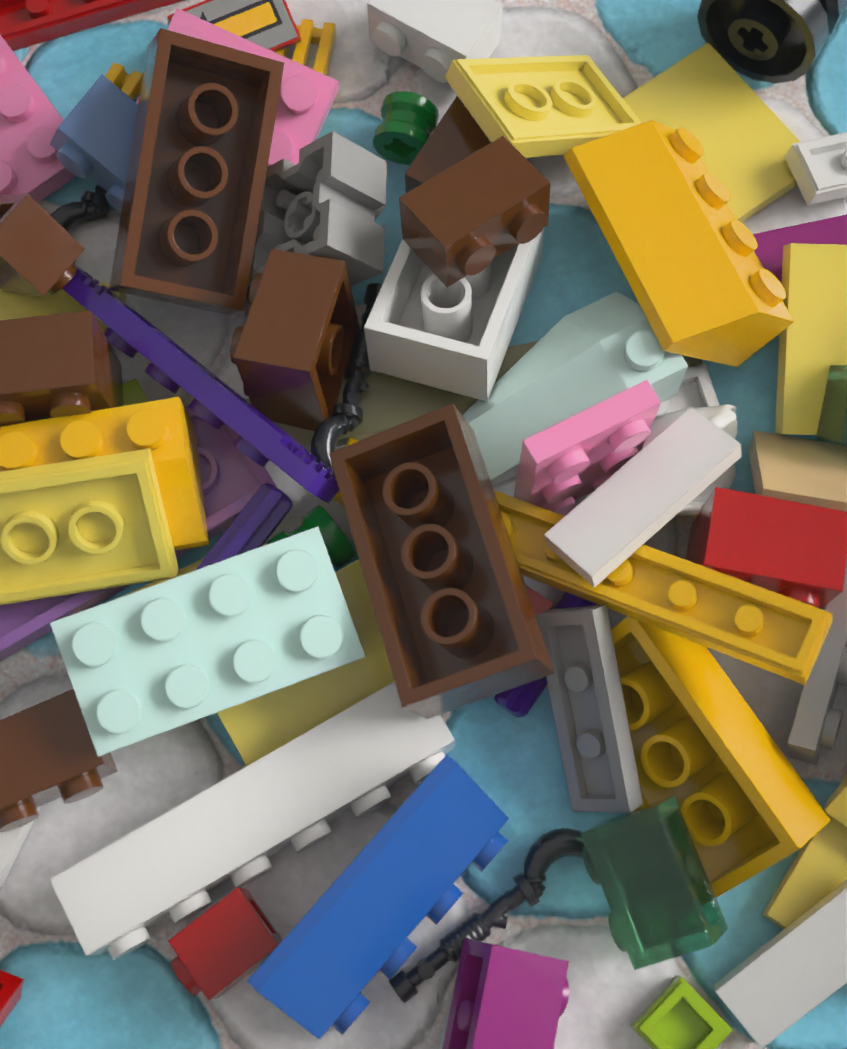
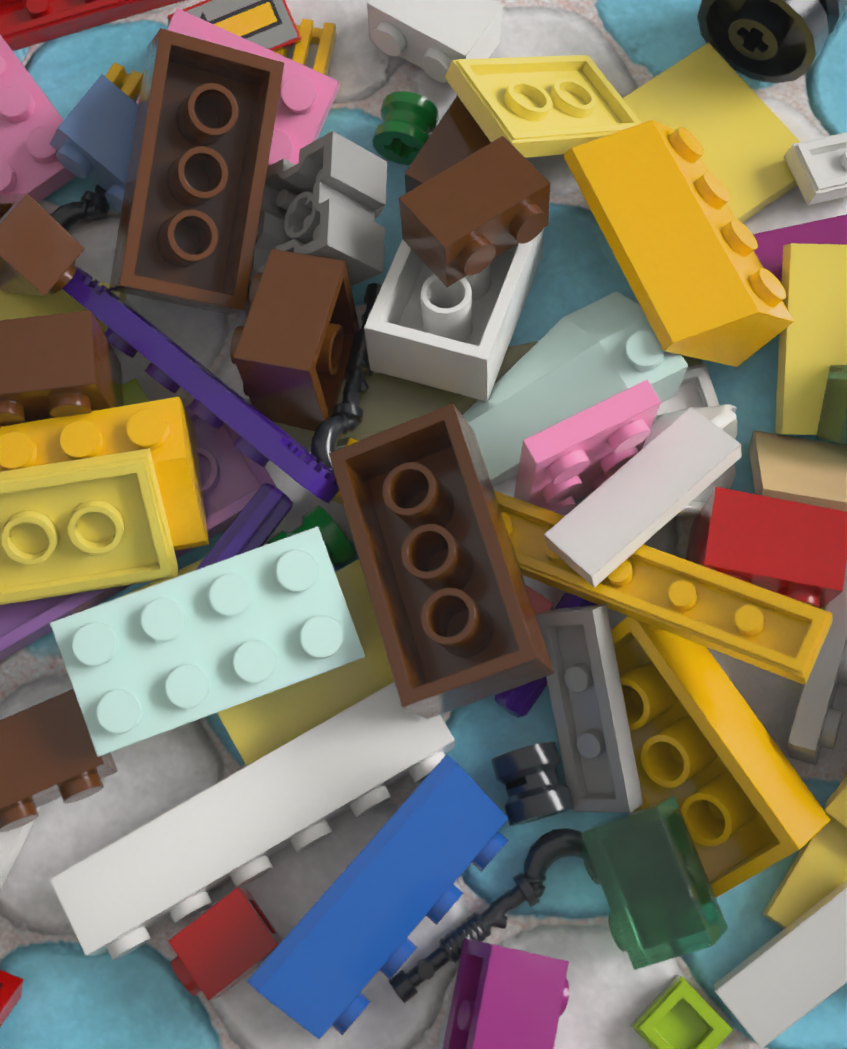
none -> black wheel [491,742,574,826]

